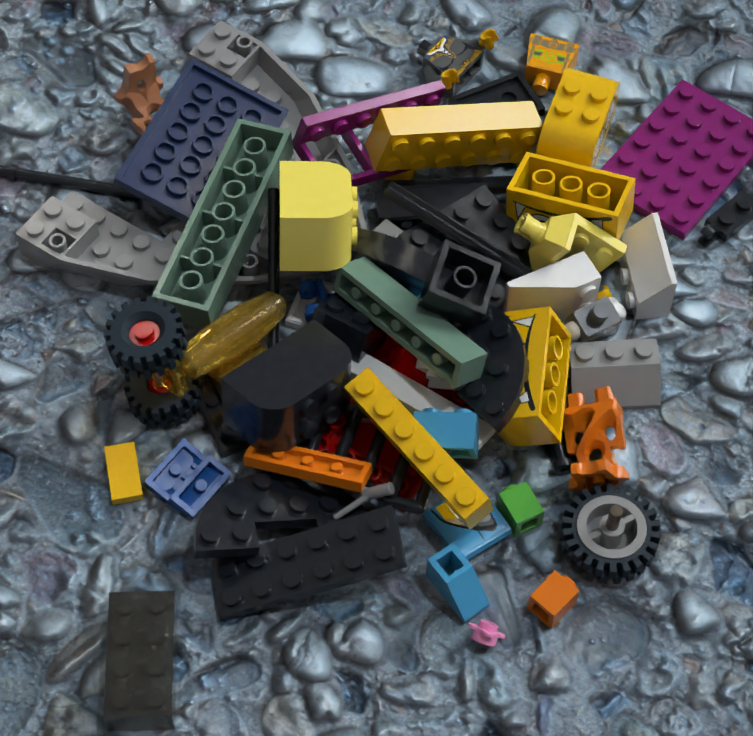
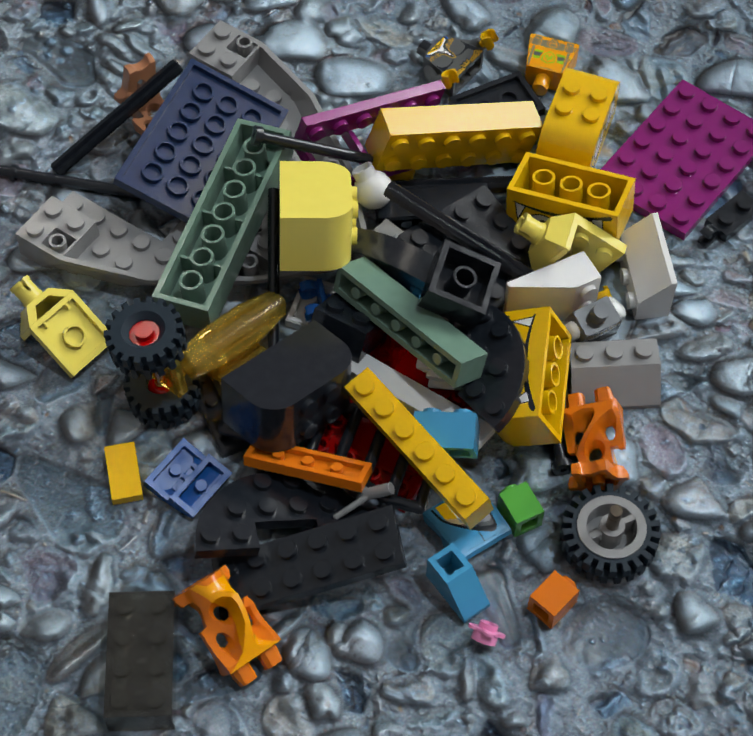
none -> light yellow plate [10,275,107,378]
none -> black axle [51,59,183,175]
none -> orange hips [172,565,282,687]
none -> black bar [250,125,373,164]
none -> white piece [351,162,391,209]

